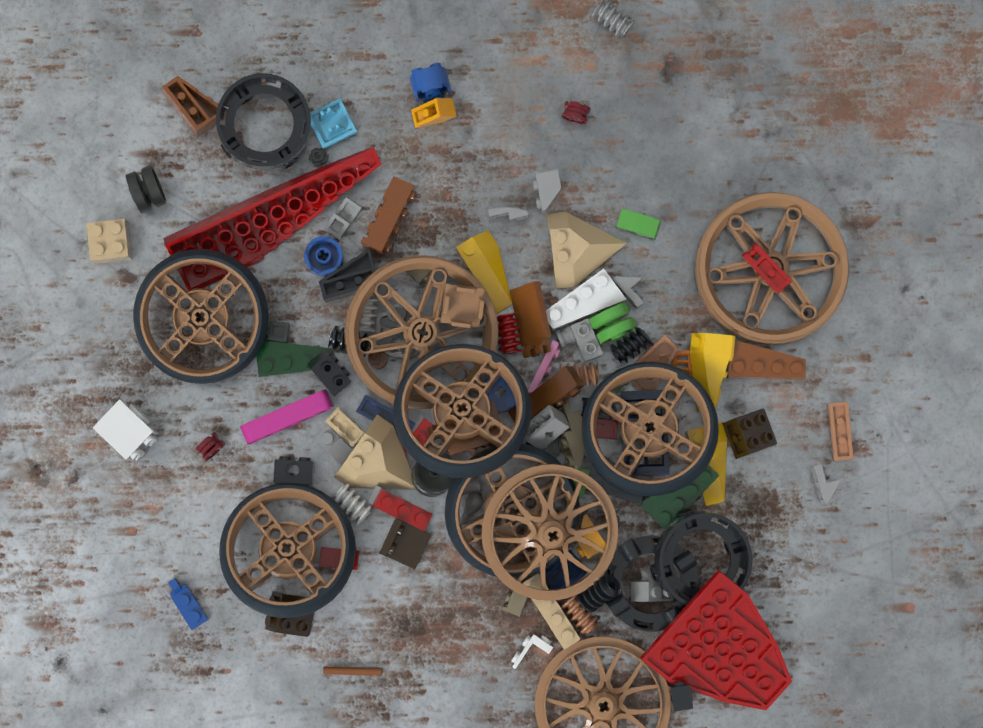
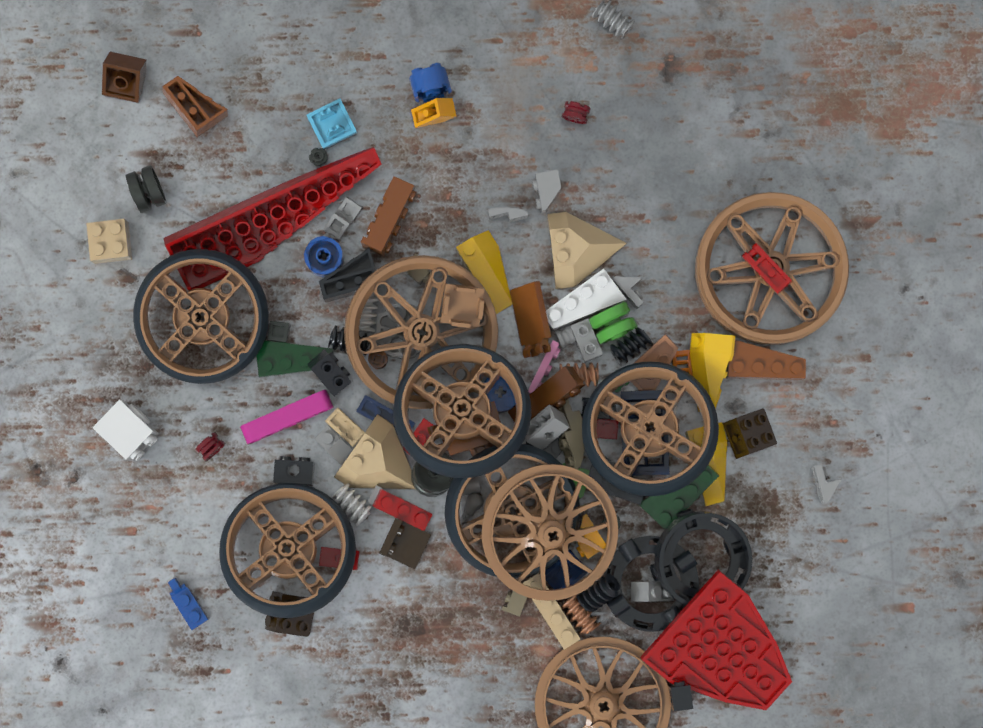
black piece [216,73,311,170] -> none
dark orange bar [323,666,382,676] -> none
red piece [497,313,523,354] -> none
white bracket [511,634,553,669] -> none
bright green slope [616,209,661,239] -> none
nougat plate [828,402,854,461] -> none
none -> reddish brown slope [102,51,147,103]

